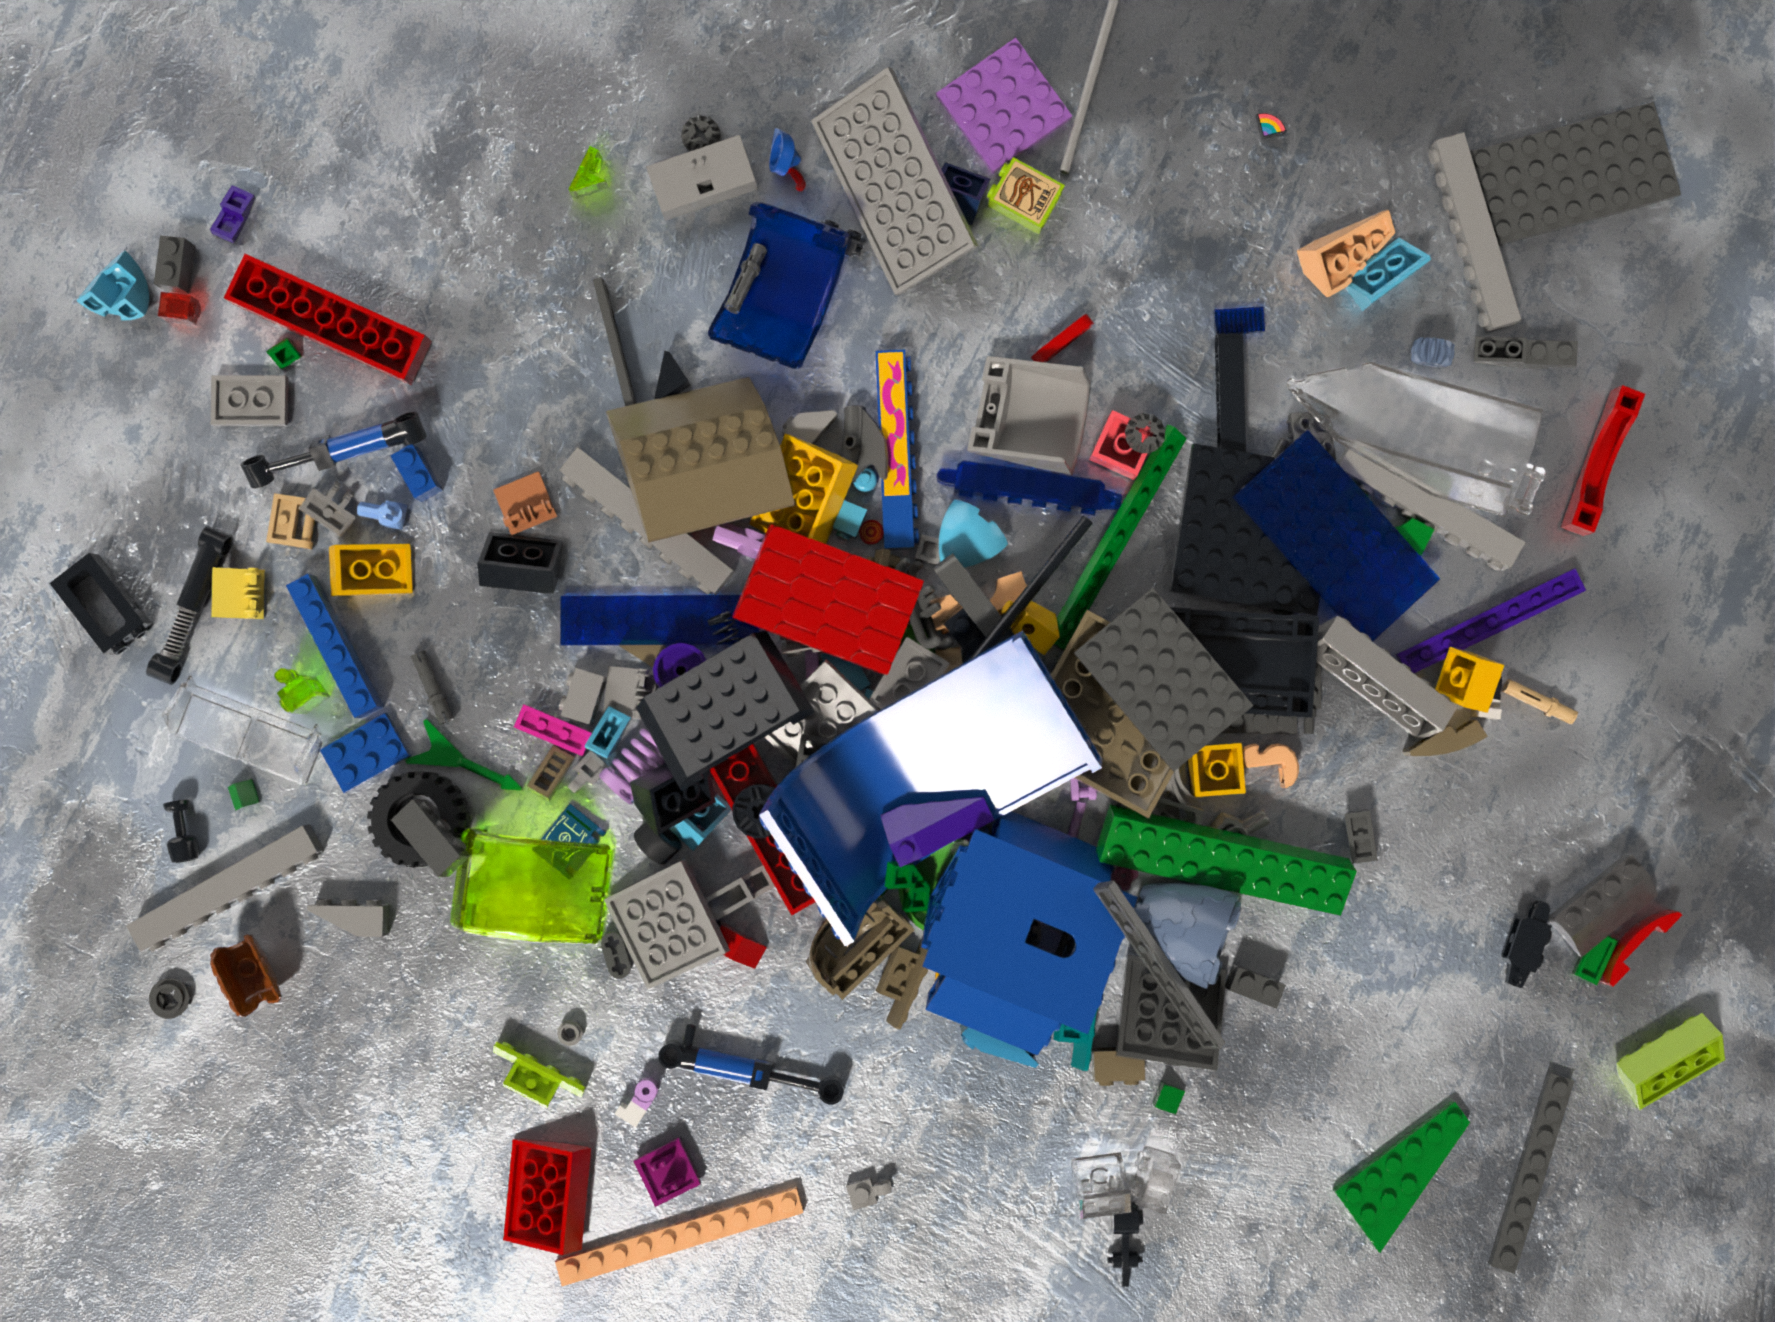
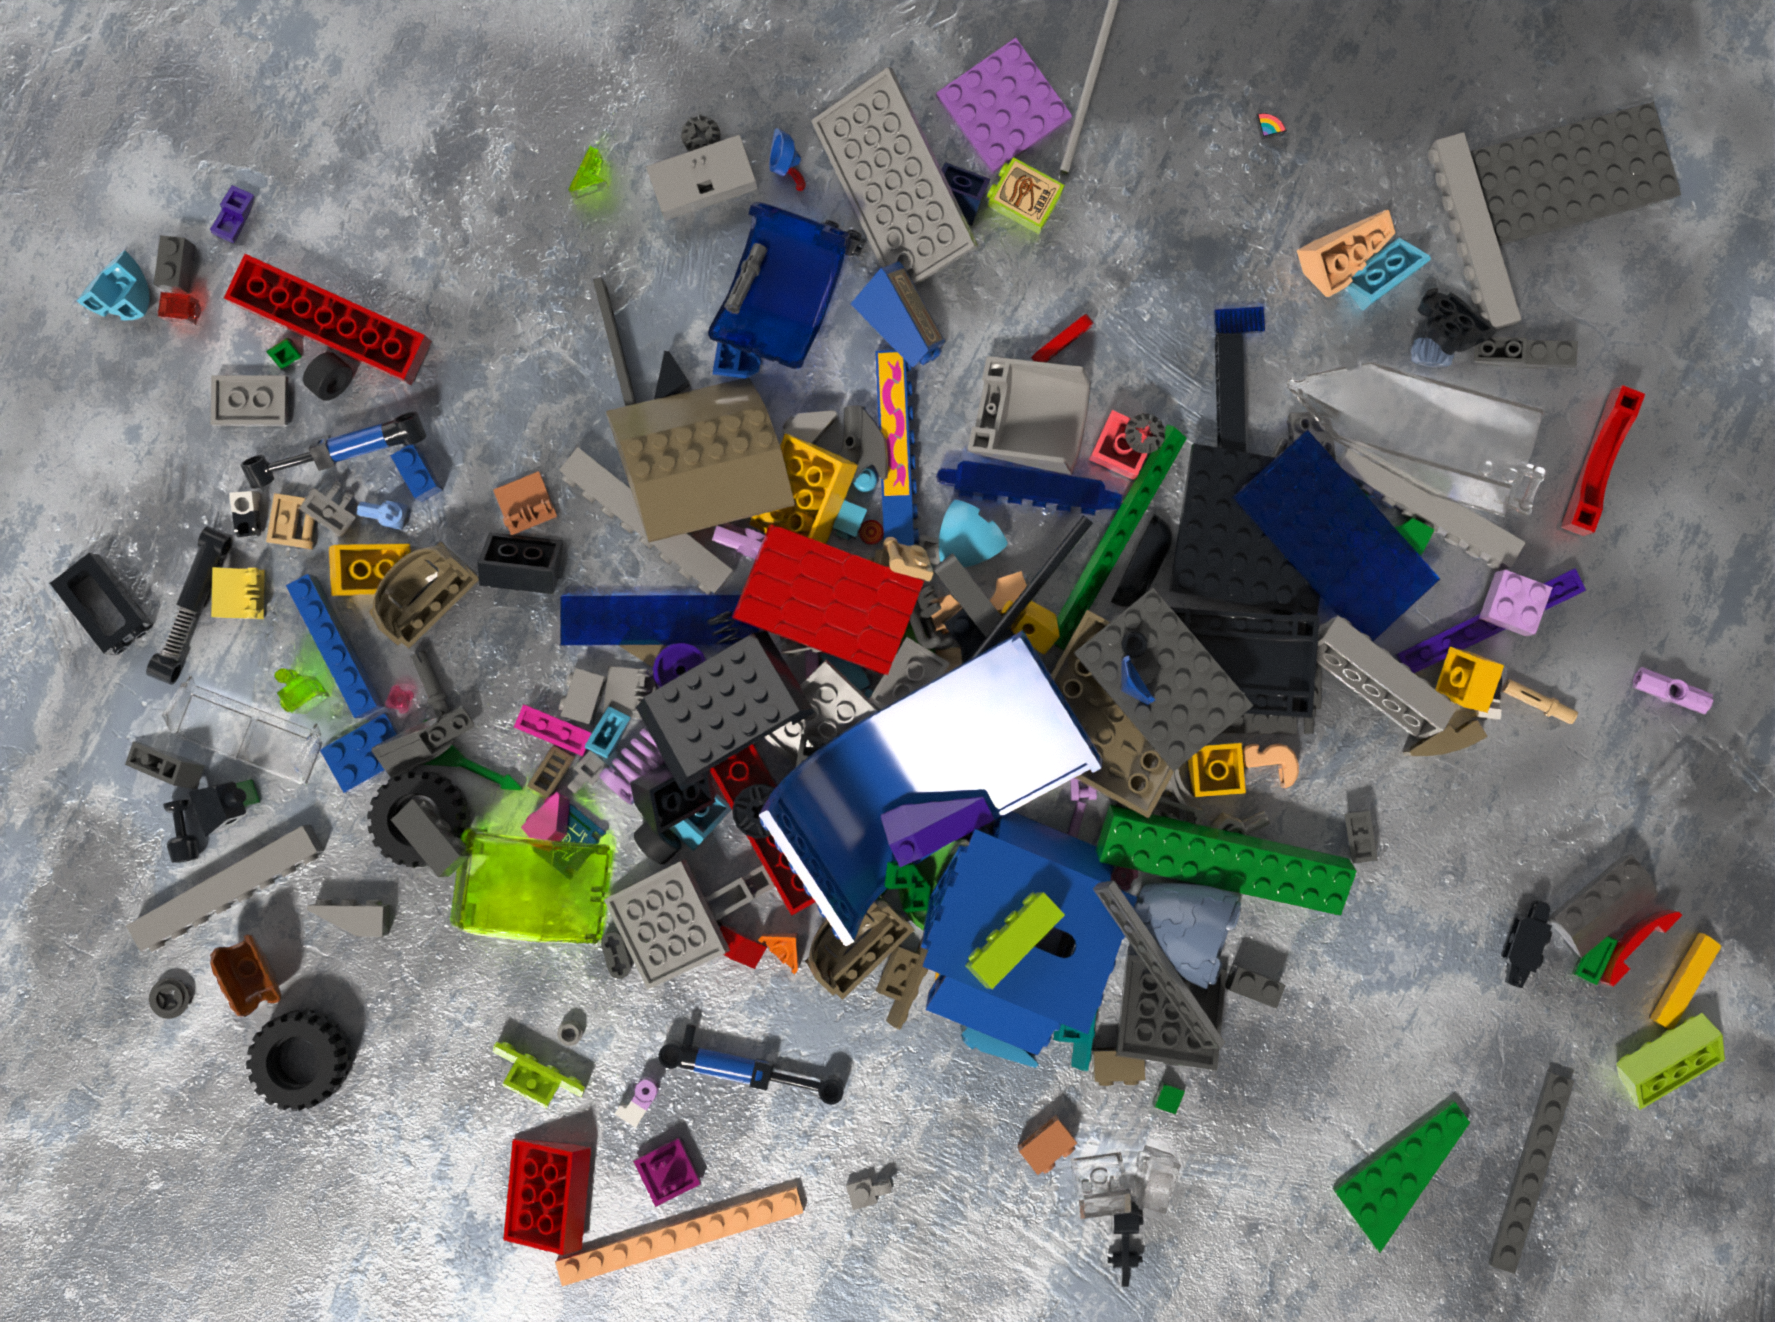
none -> dark grey slope [125,741,205,789]
none -> black torso [189,781,246,837]
none -> leg [229,491,261,538]
none -> black tyre [246,1009,352,1111]
none -> black tyre [303,352,353,401]
none -> dark tan piece [369,541,479,649]
none -> dark grey piece [371,706,474,778]
none -> clear pink plate [385,685,414,714]
none -> dark pink slope [521,792,570,852]
none -> blue slope [713,334,761,378]
none -> orange slope [758,933,799,975]
none -> blue slope [850,261,945,368]
none -> tan plate [883,537,934,581]
none -> lime brick [965,892,1065,989]
none -> nougat brick [1017,1115,1077,1175]
none -> black brick [1110,514,1172,607]
none -> black tile [1121,631,1148,658]
none -> blue slope [1121,655,1155,705]
none -> black plate [1418,288,1497,355]
none -> lavender brick [1479,570,1552,636]
none -> lavender piece [1632,668,1713,714]
none -> yellow slope [1649,933,1722,1030]

